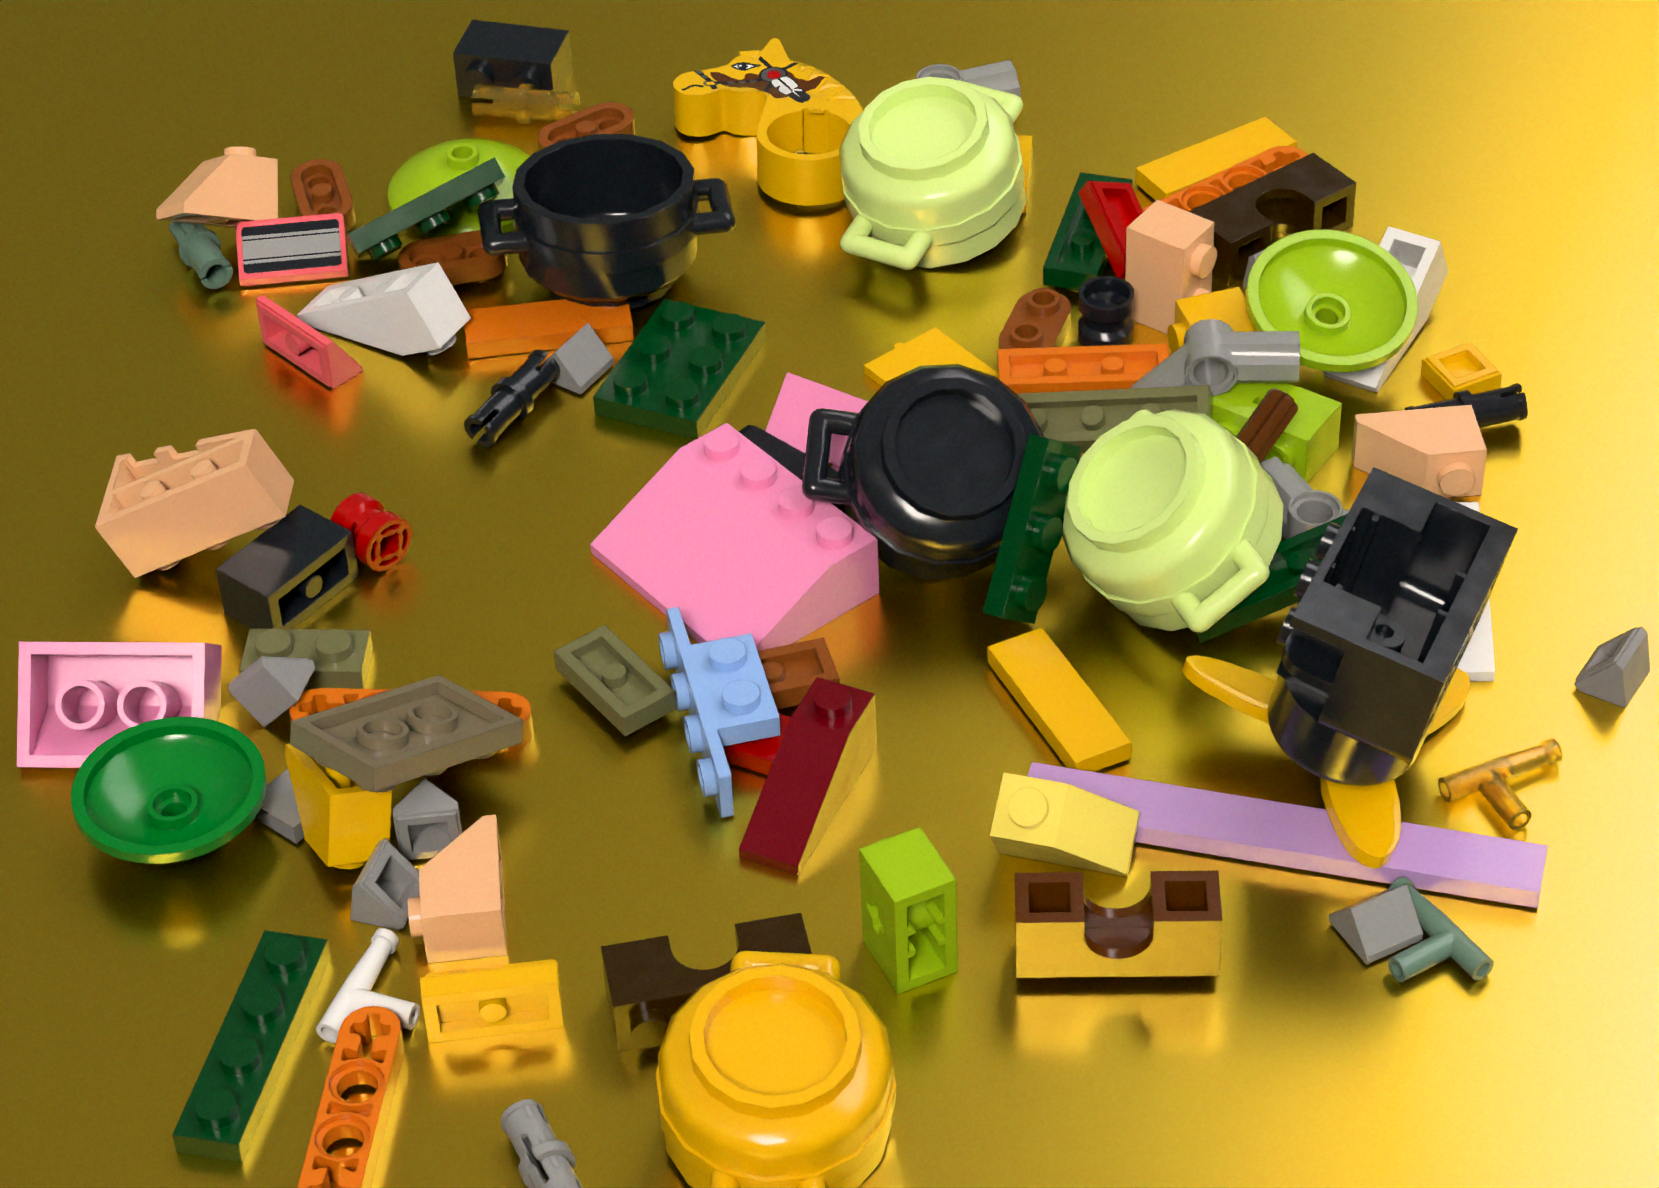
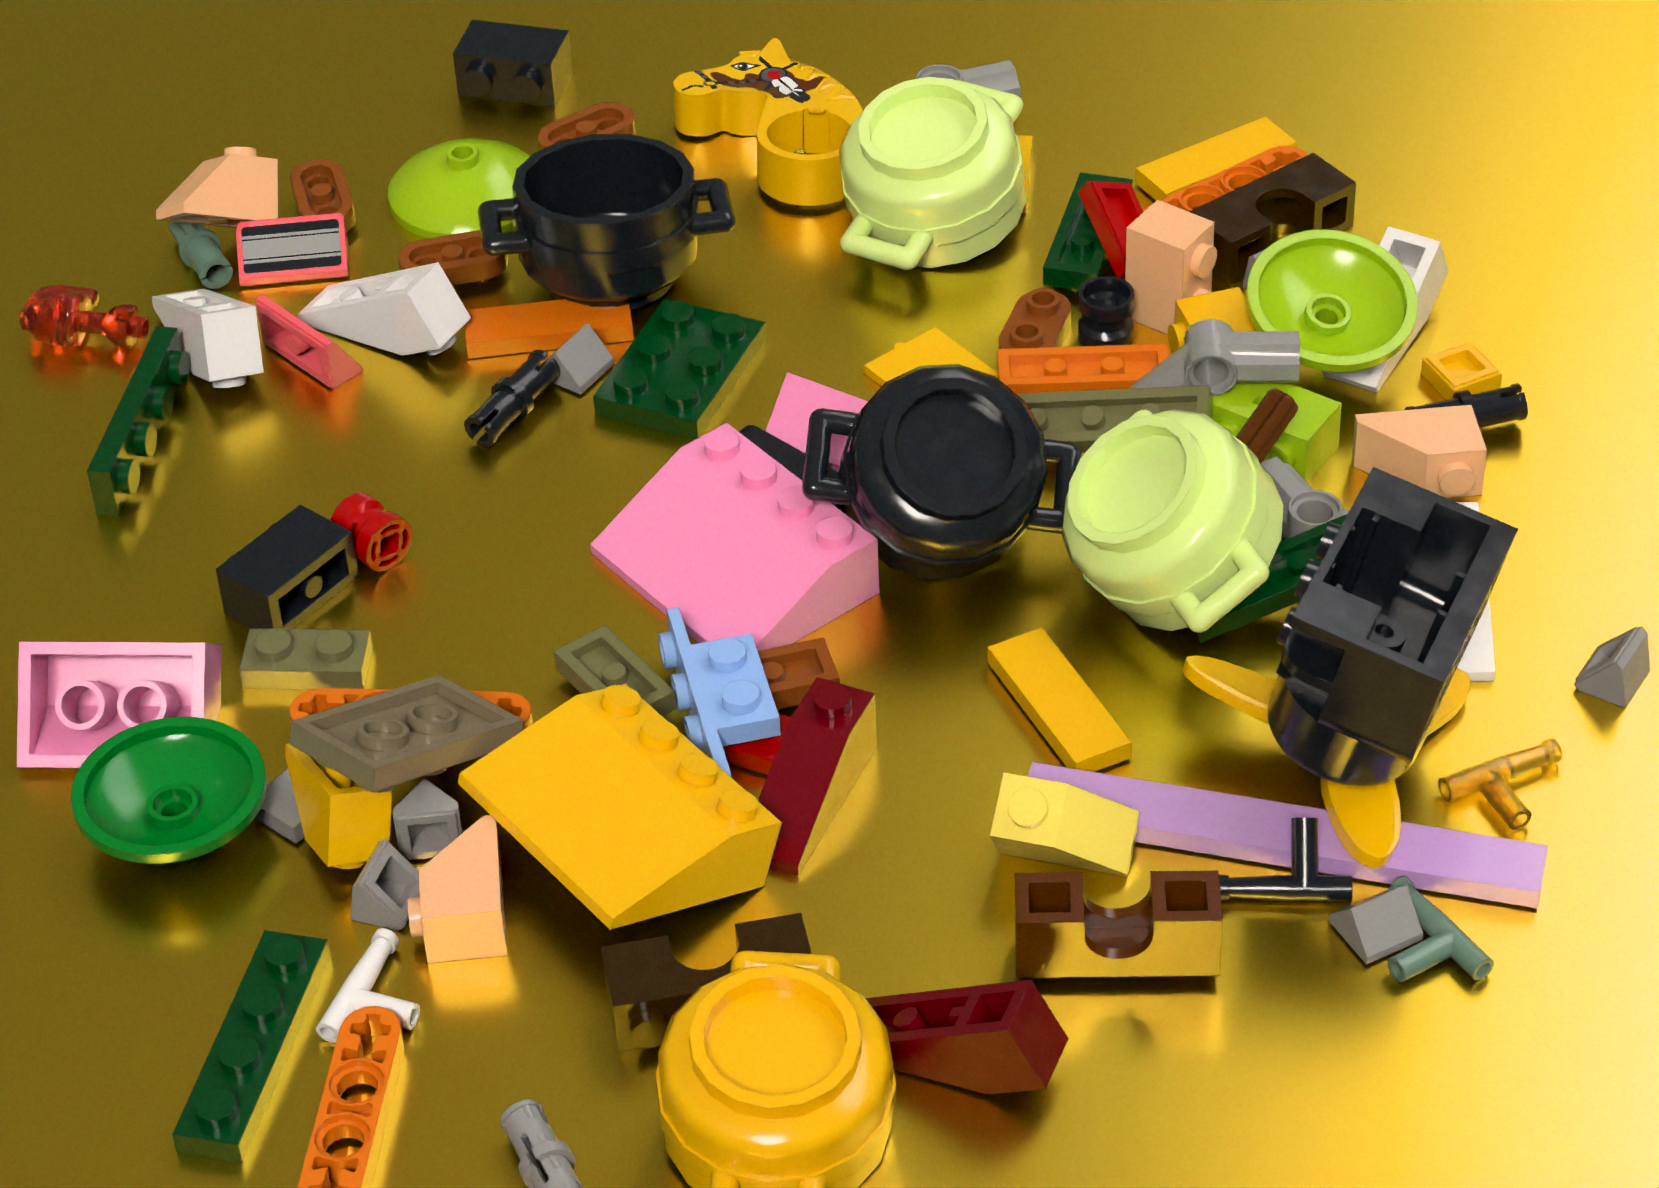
light nougat wedge [95,428,294,578] -> none
light grey slope [228,656,315,727] -> none
dark green plate [348,157,505,263] -> none
yellow panel [420,959,564,1043] -> none
clear yellow pin [472,83,580,125] -> none
lime brick [859,827,958,995] -> none
dark green plate [983,434,1081,624] -> none
none -> clear red piece [19,285,149,349]
none -> dark green plate [87,326,190,517]
none -> white slope [152,288,264,388]
none -> yellow slope [458,684,782,930]
none -> dark red slope [866,980,1069,1094]
none -> black piece [1219,818,1353,902]

